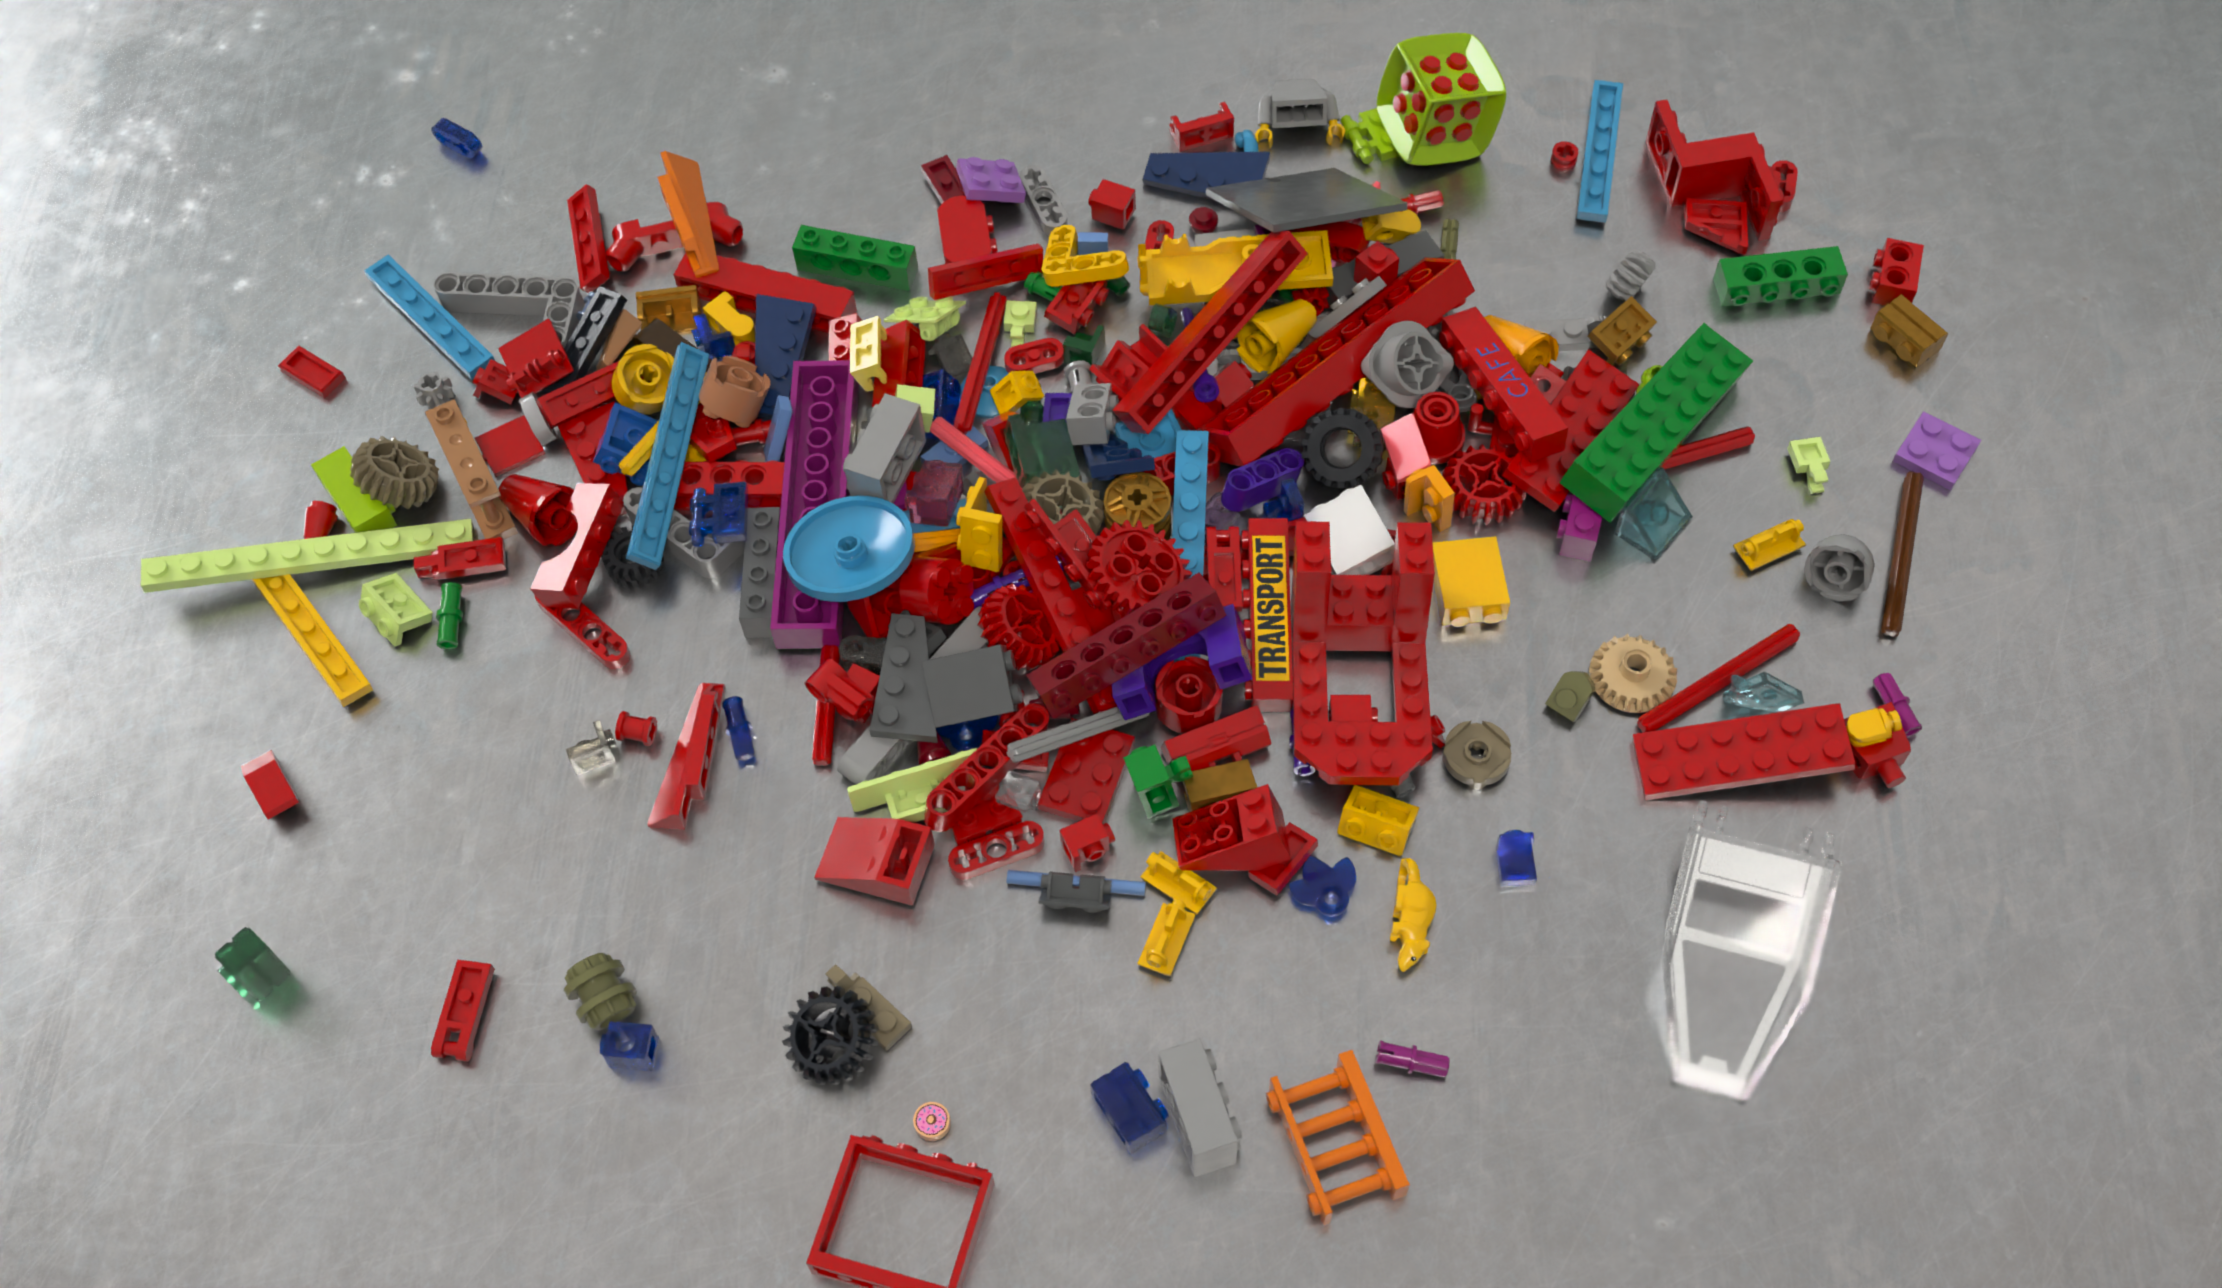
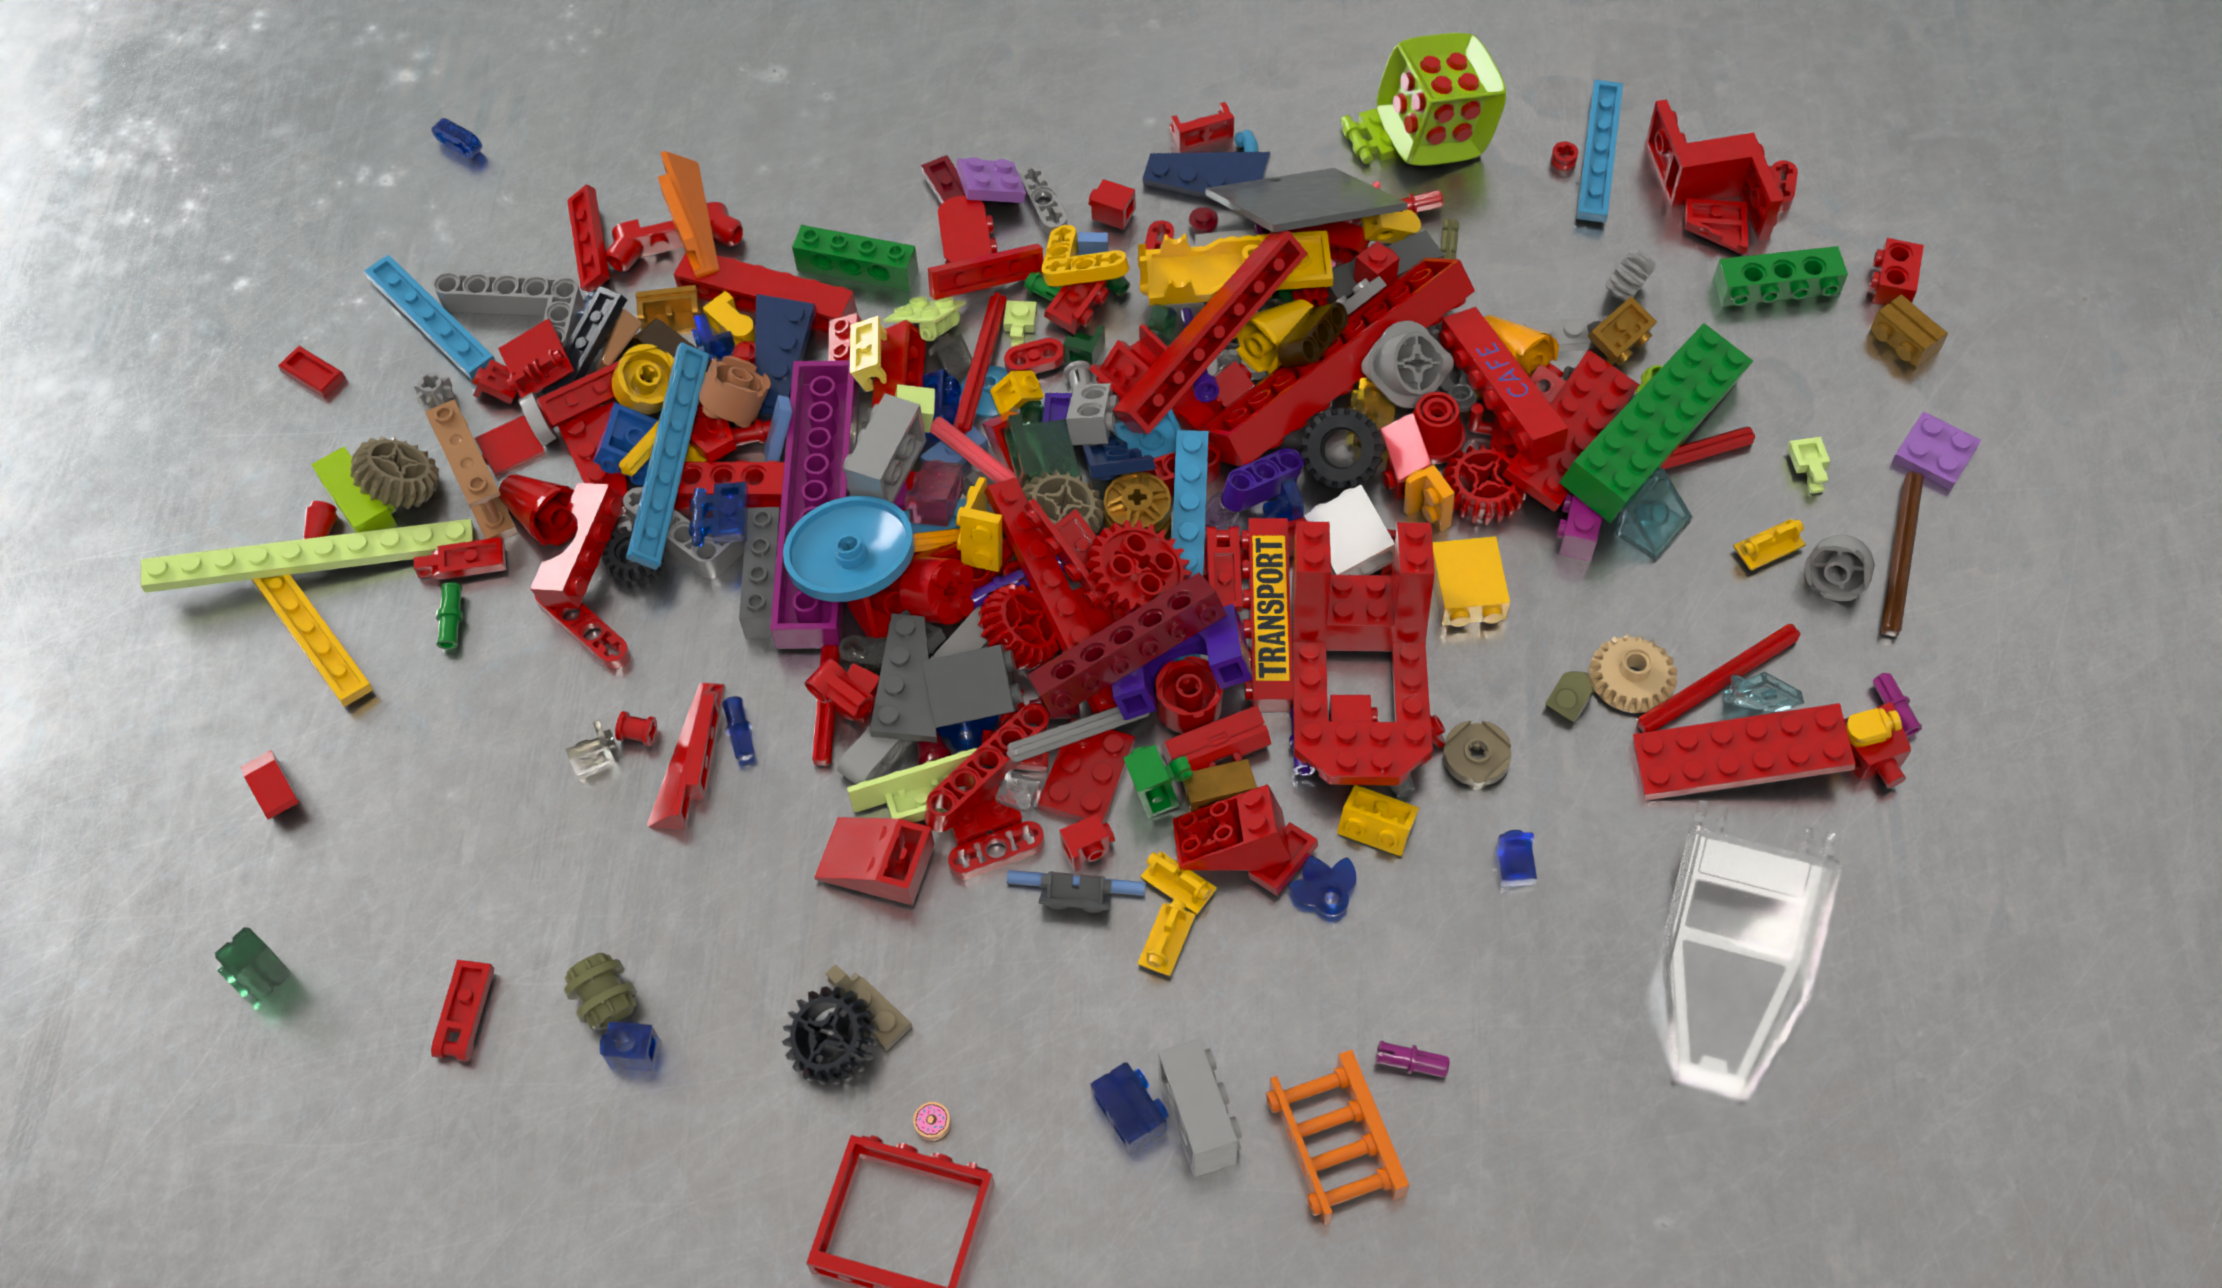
yellowish green bracket [359,573,433,647] -> none
light grey torso [1255,78,1345,149] -> none
yellow animal [1390,858,1437,972] -> none
none -> dark brown beam [1277,302,1348,368]

